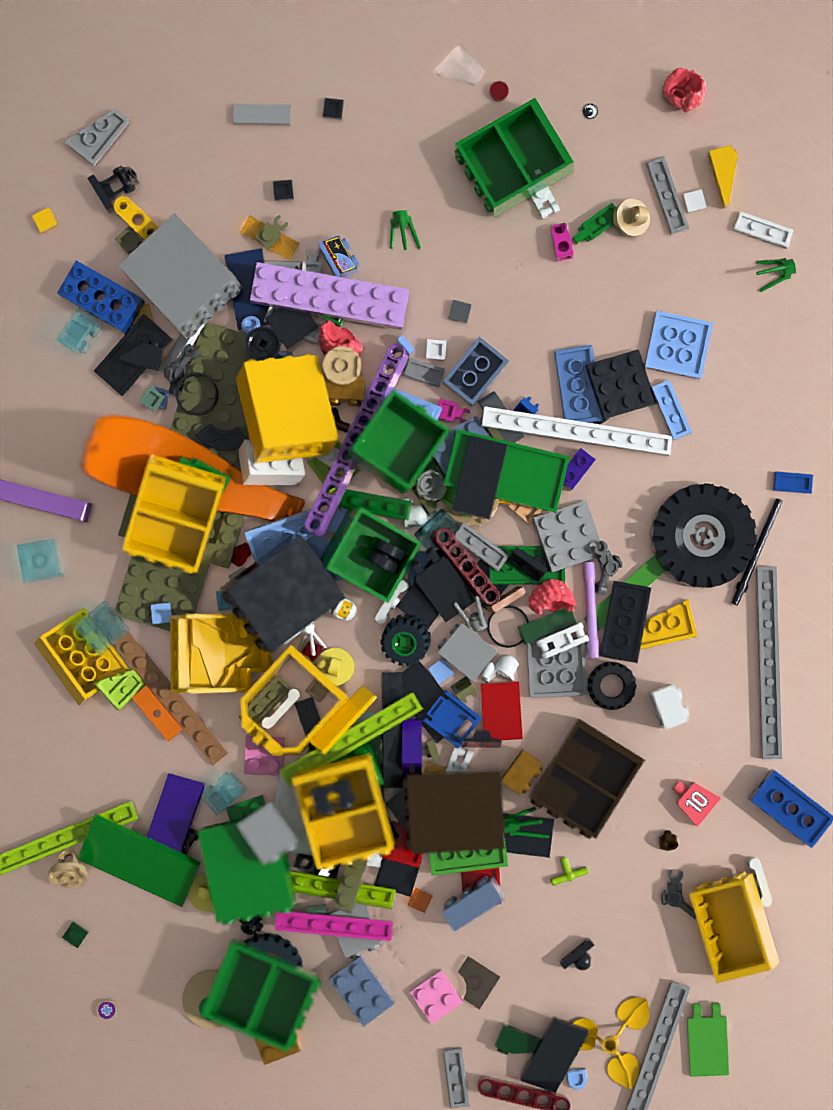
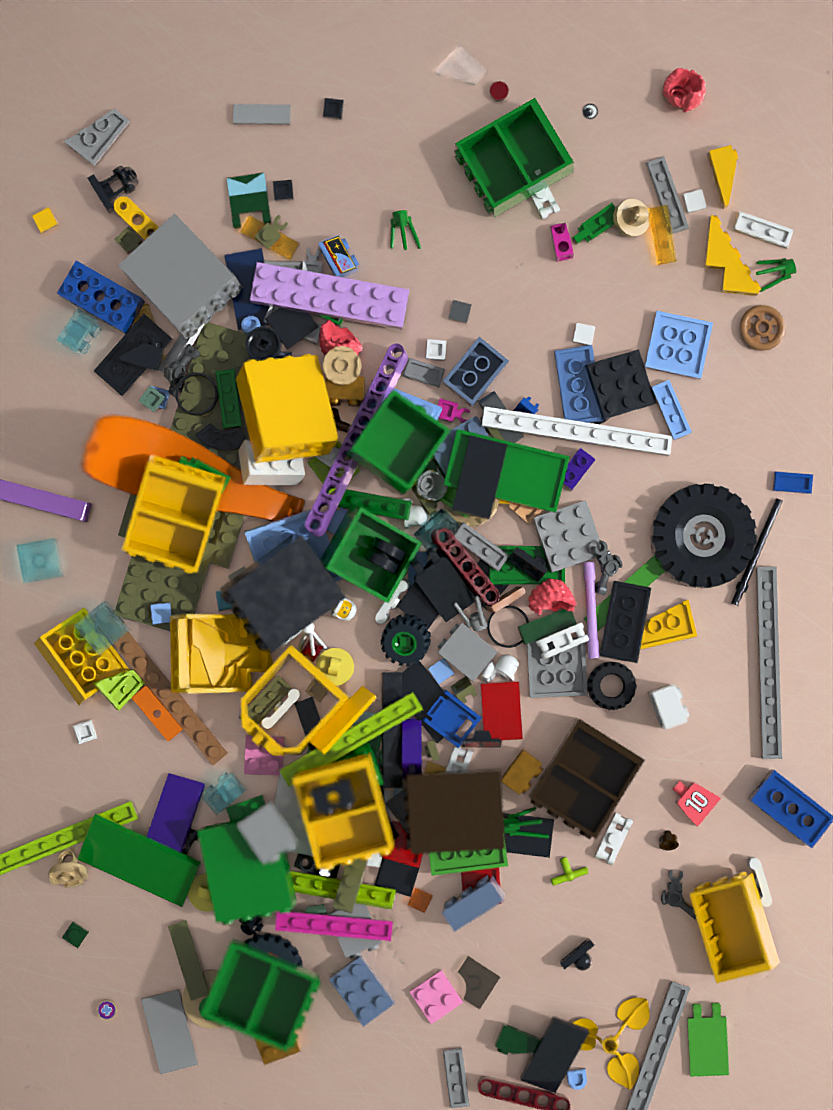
clear red tile [232,542,252,567] -> none
light blue tile [397,335,415,356] -> none
none -> white tile [73,720,98,744]
none -> light grey tile [141,989,198,1075]
none -> olive tile [168,921,209,1001]
none -> green tile [215,369,242,429]
none -> dark green flag [227,172,271,229]
none -> white tile [573,323,595,345]
none -> white plate [595,812,633,865]
none -> clear yellow tile [648,205,678,265]
none -> yellow slope [704,215,761,296]
none -> medium nougat plate [740,305,785,351]

